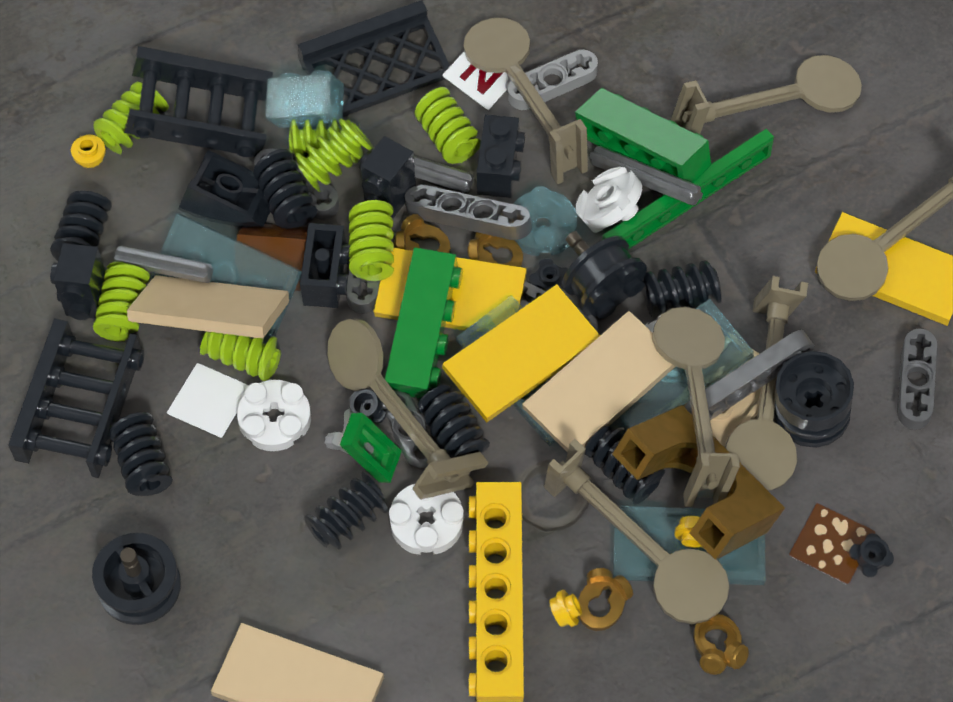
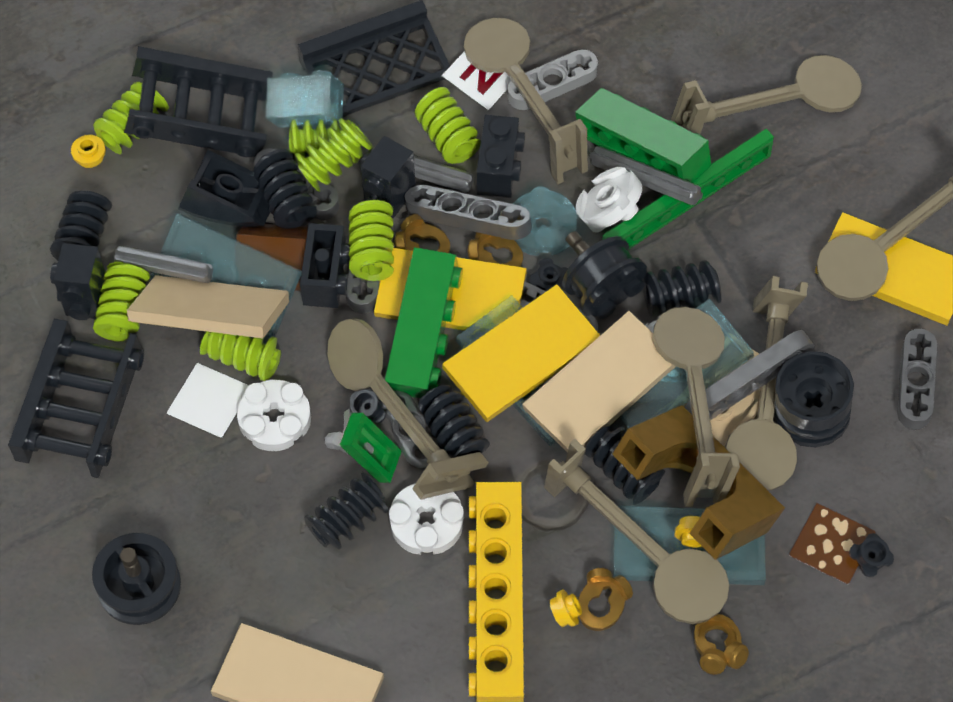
black piece [109,412,173,496] -> none

